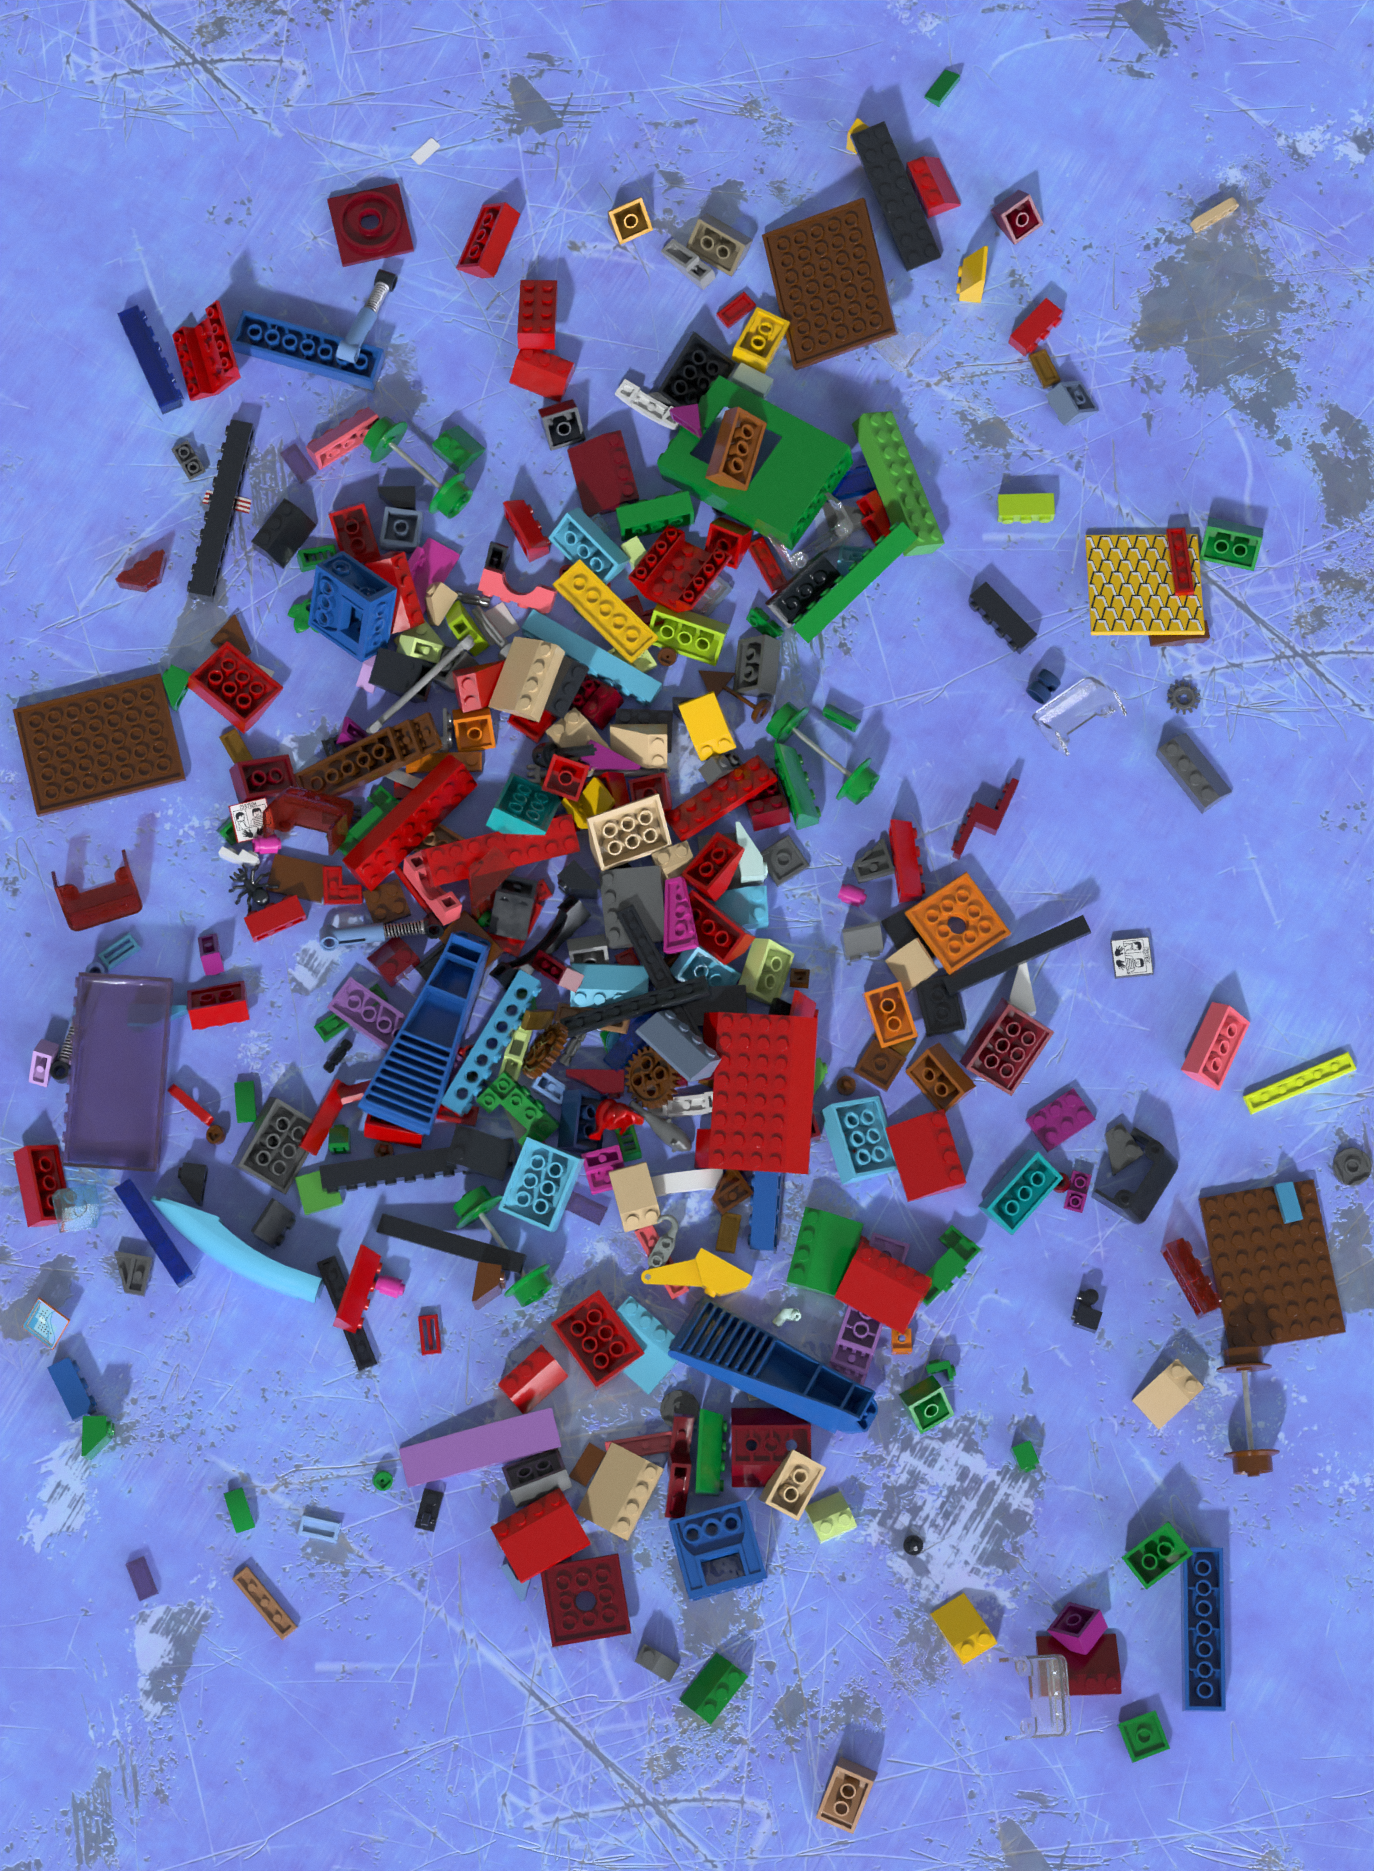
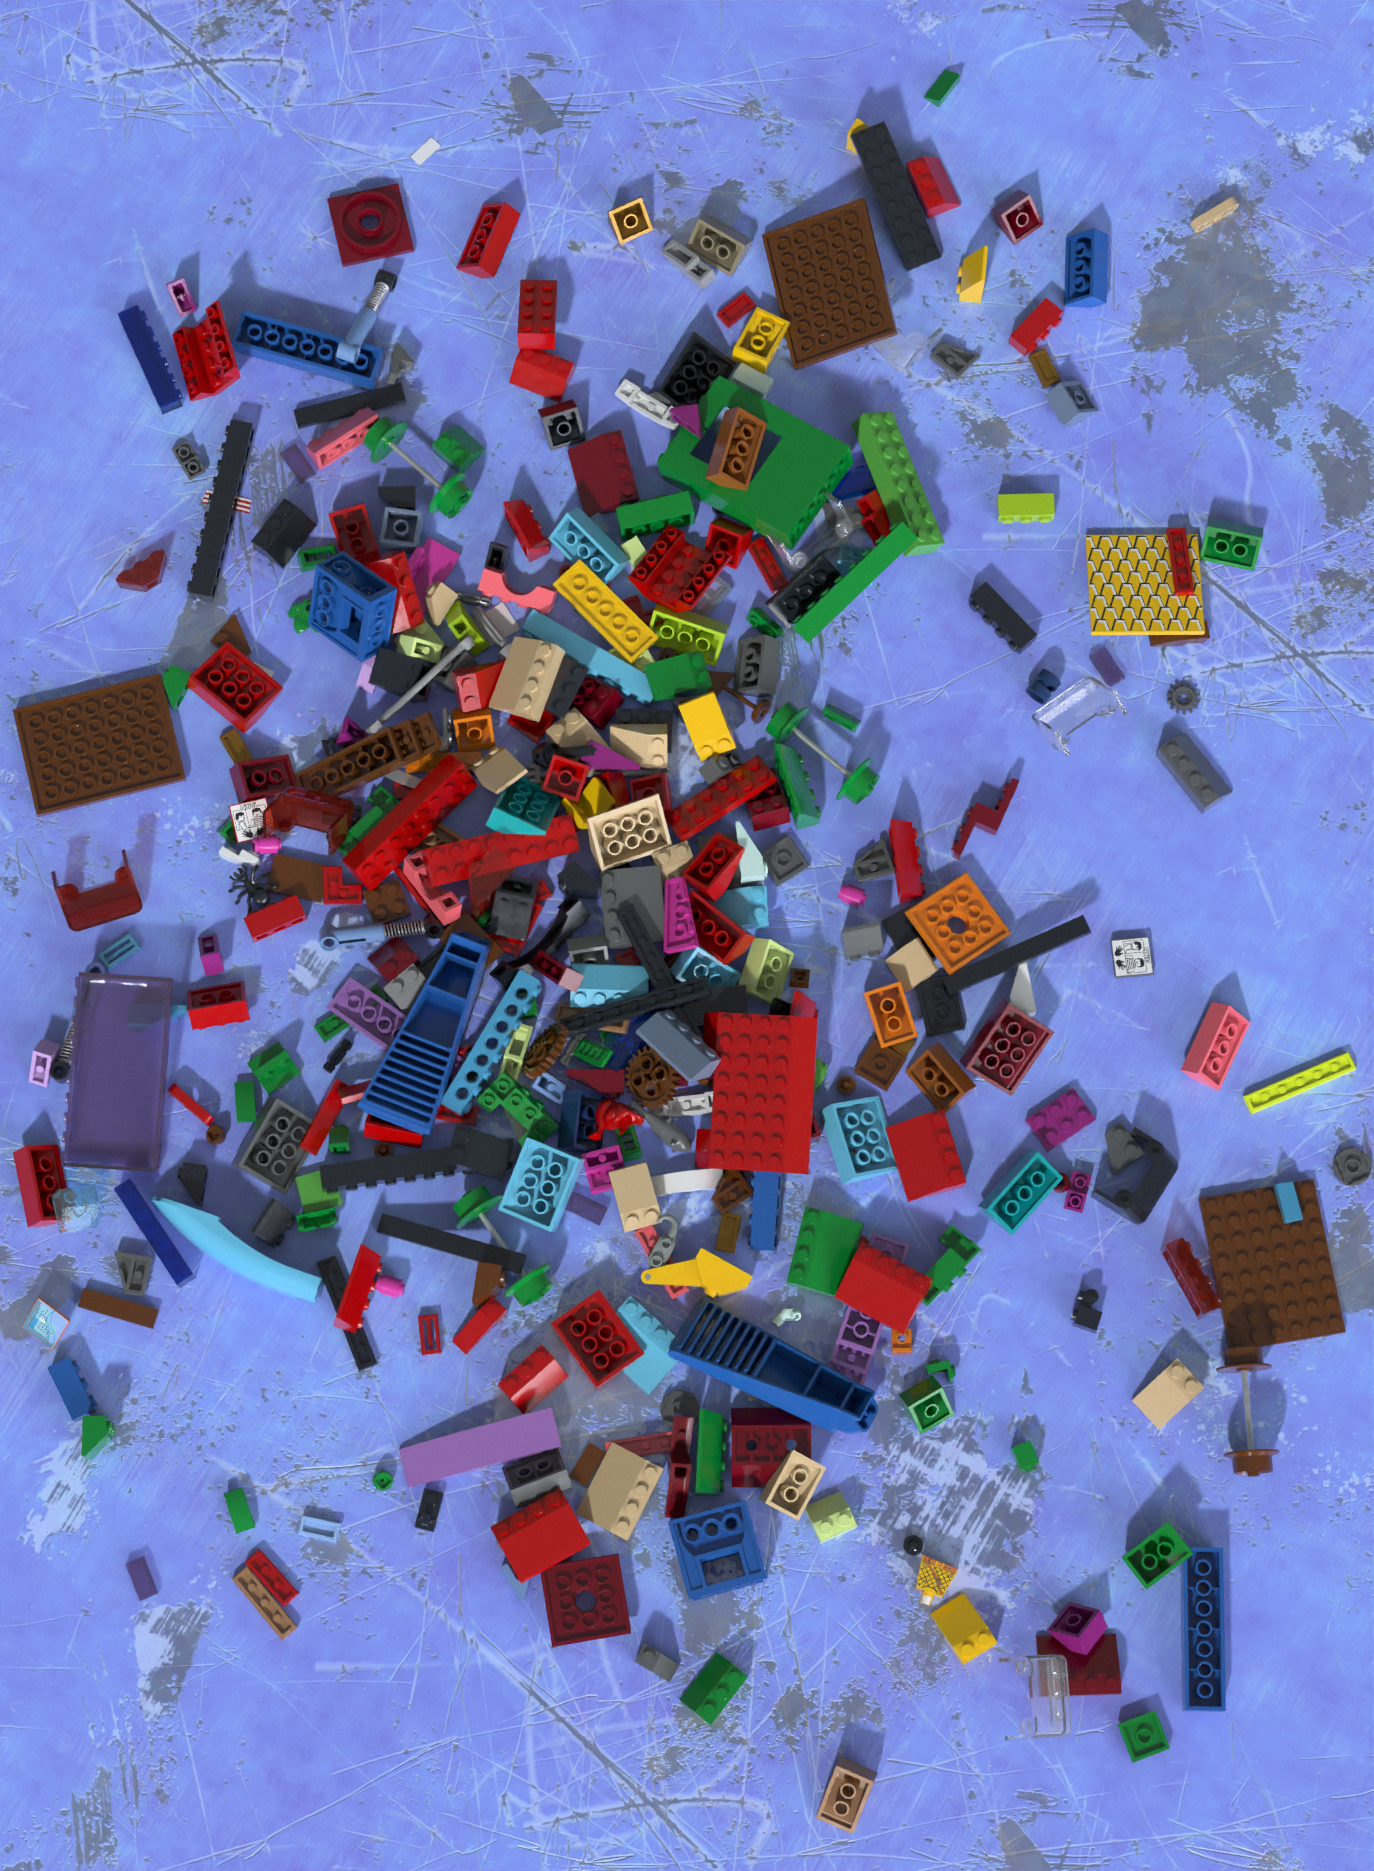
pearl gold tile [521,1009,555,1030] -> none
none -> reddish brown tile [78,1288,159,1329]
none -> magenta slope [166,277,197,318]
none -> red tile [245,1549,299,1607]
none -> green bracket [247,1042,301,1095]
none -> black tile [293,383,406,429]
none -> green hinge [296,1206,338,1233]
none -> light grey slope [383,964,427,1016]
none -> dark grey slope [387,343,414,385]
none -> red slope [452,1296,508,1355]
none -> tan slope [470,746,528,795]
none -> green slope [573,1039,613,1068]
none -> green slope [643,651,713,701]
none -> torso [915,1555,958,1606]
none -> dark grey wing [929,343,981,380]
none -> blue slope [1064,228,1108,308]
none -> clear purple tile [1089,647,1125,688]

